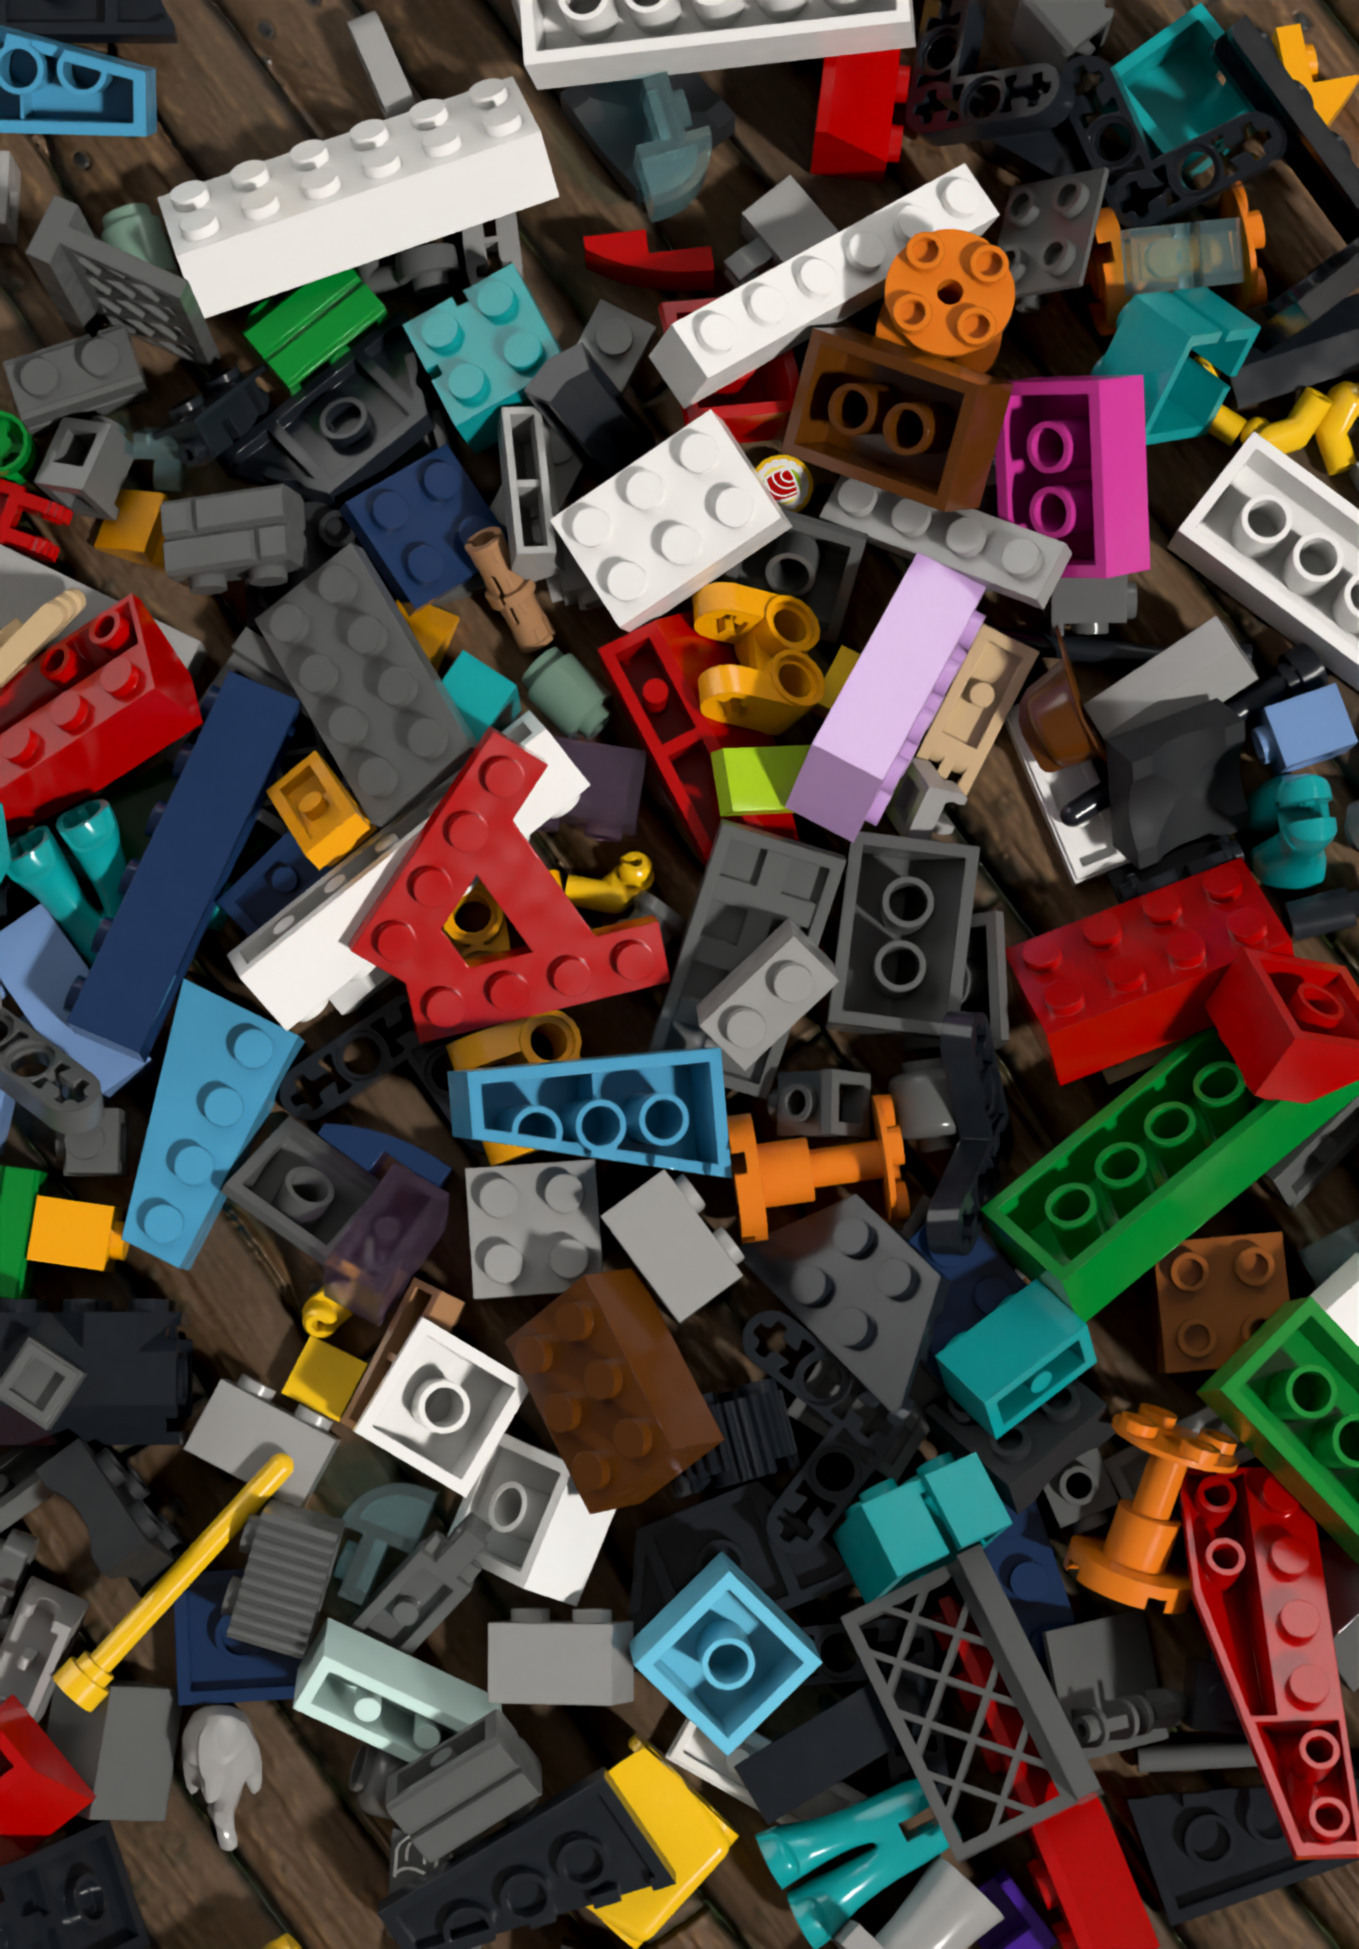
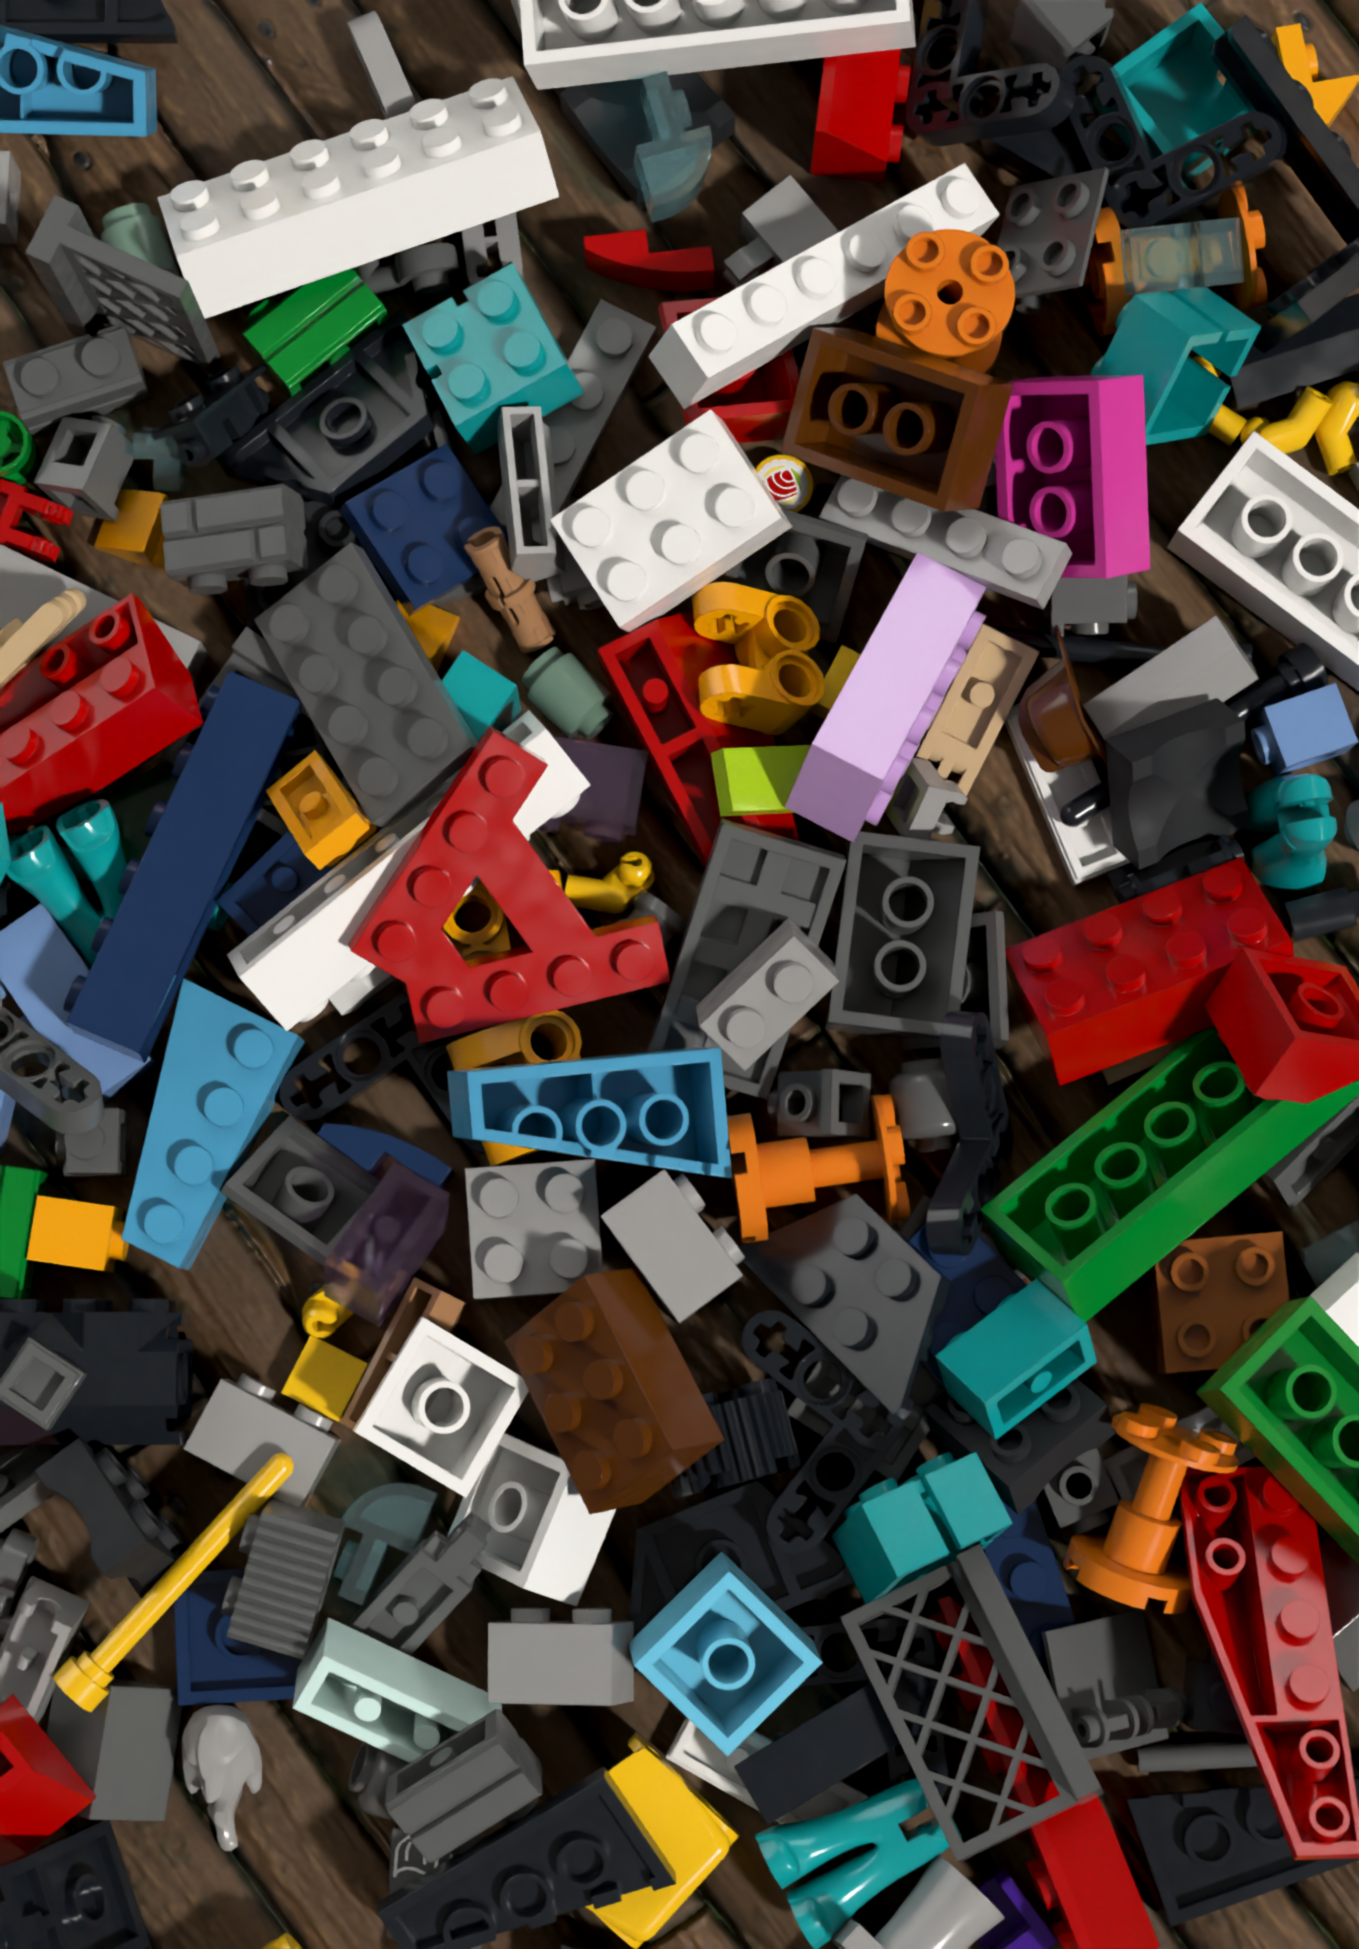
black piece [523,342,656,485] -> none

